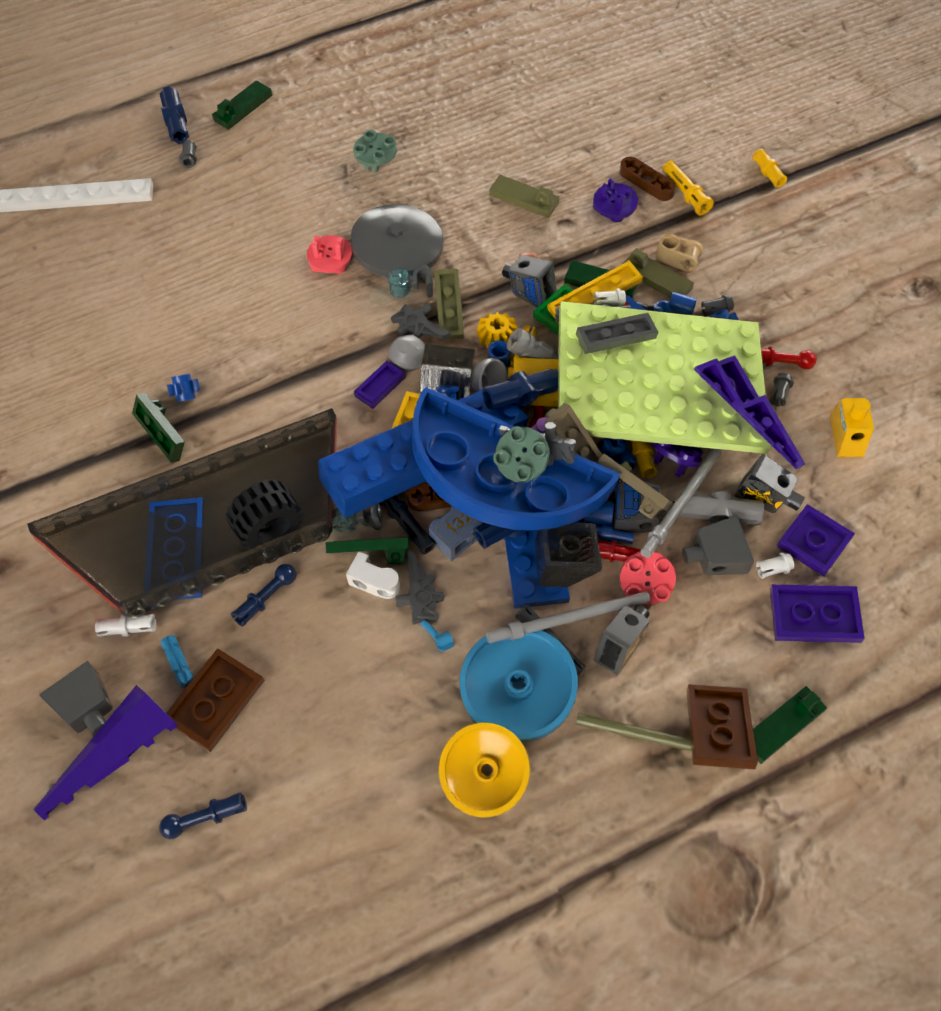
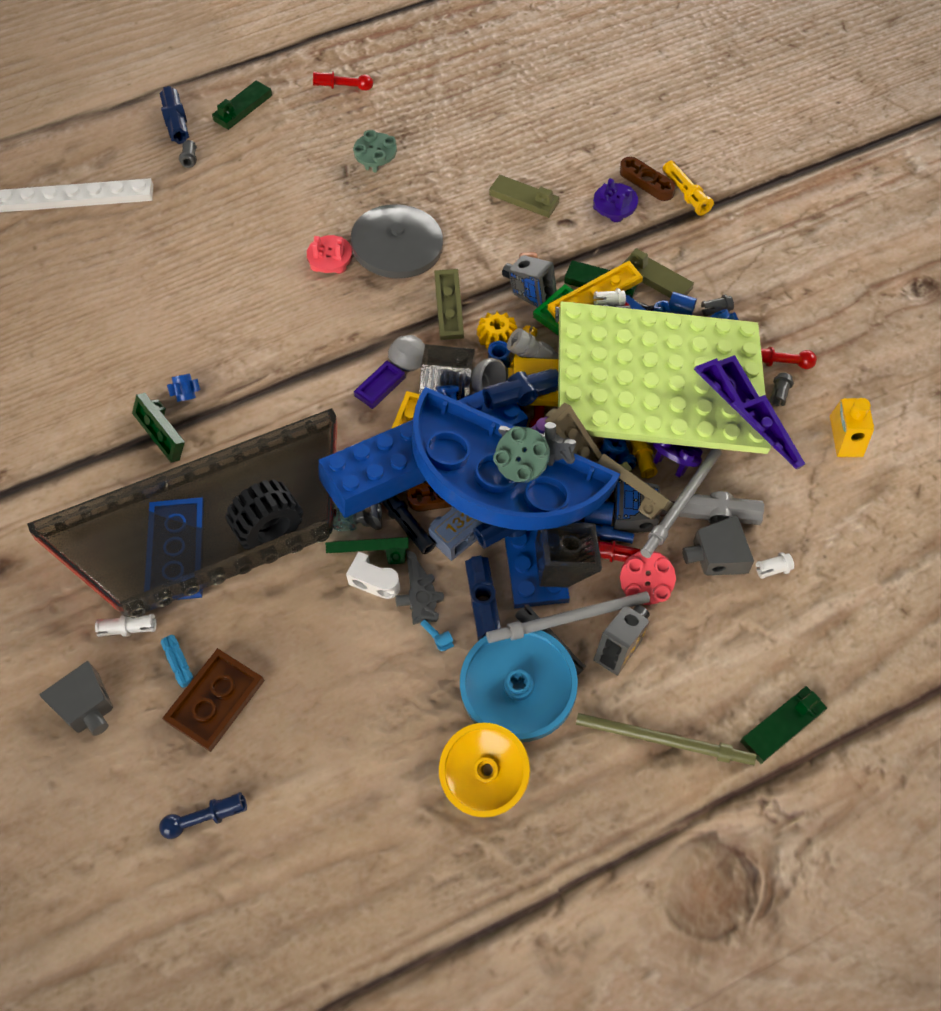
dark purple wedge [34,685,178,820] -> none
dark blue pin [231,564,297,627] -> none
leg [388,265,433,298] -> none
dark grey piece [391,303,451,339] -> none
dark grey plate [576,313,659,354] -> none
tan piece [655,233,704,272] -> none
reddish brown plate [686,684,758,769] -> none
dark grey torso [734,454,805,513] -> none
yellow pin [752,149,787,188] -> none
dark purple plate [770,584,865,643] -> none
dark purple plate [777,504,855,577] -> none
none -> red pin [313,71,373,91]
none -> dark blue piece [465,555,501,641]

